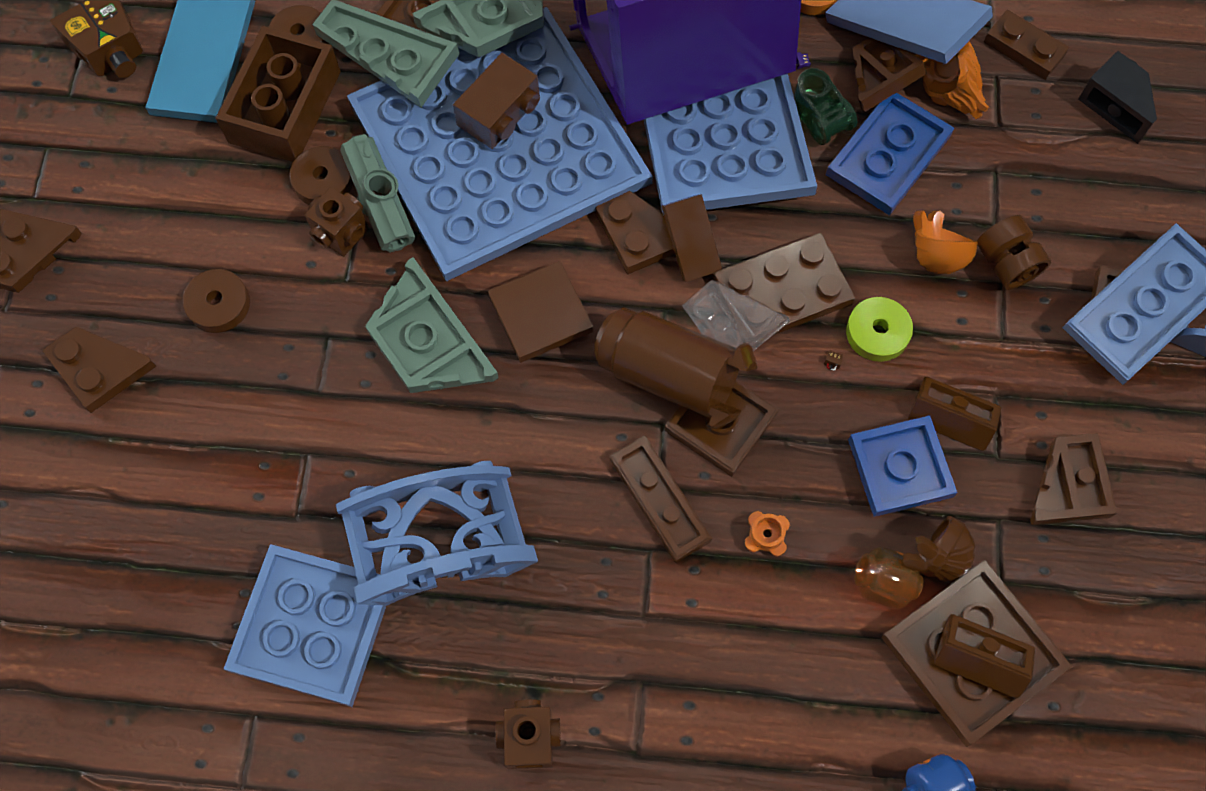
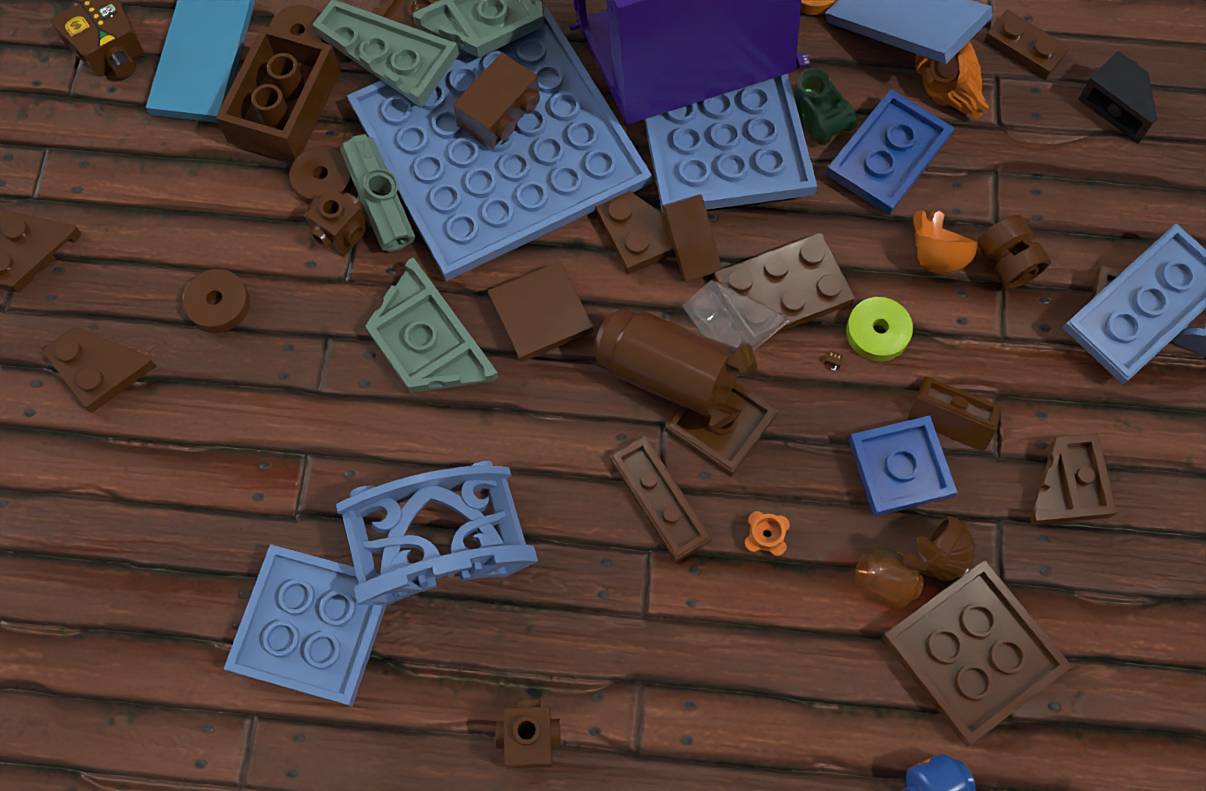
reddish brown wing [853,37,927,112] -> none
reddish brown slope [934,613,1036,698] -> none

